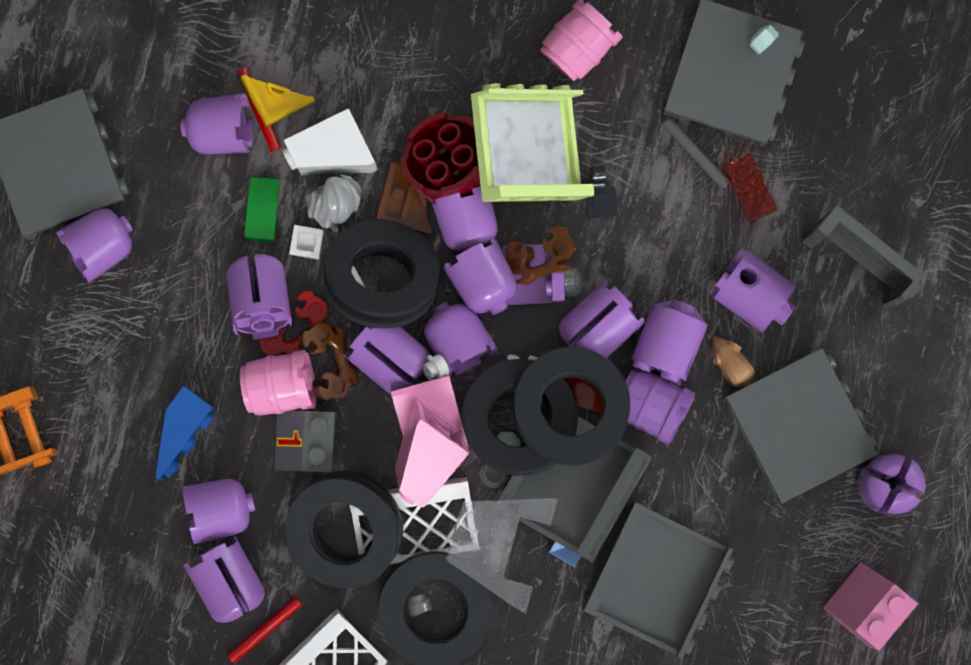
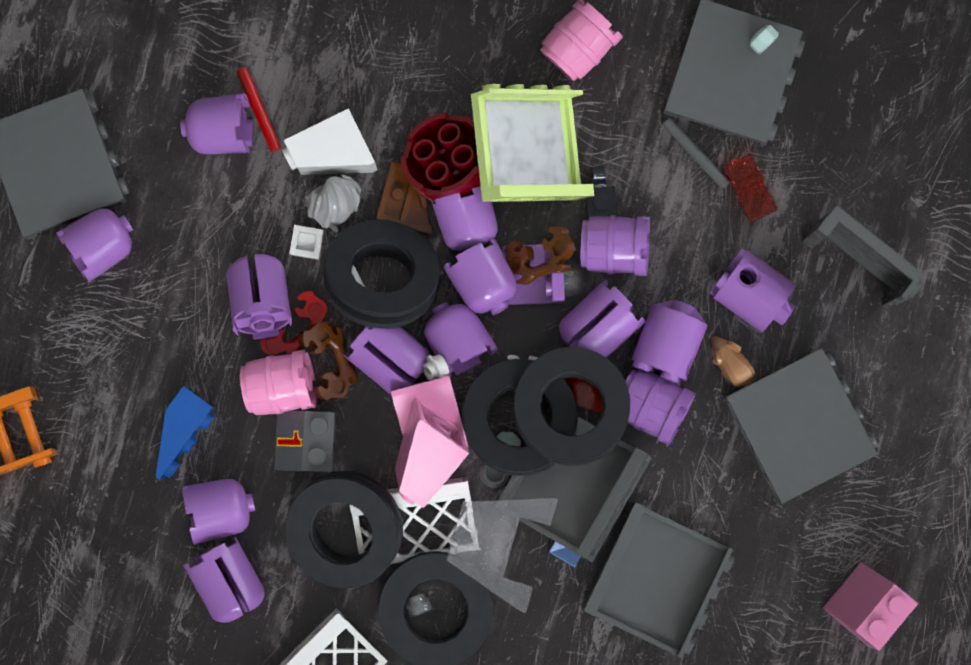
red bar [227,597,303,664] -> none
yellow tile [240,75,315,127] -> none
green slope [244,177,280,242] -> none
medium lavender cylinder [857,454,926,514] -> none
none -> medium lavender piece [581,215,650,276]

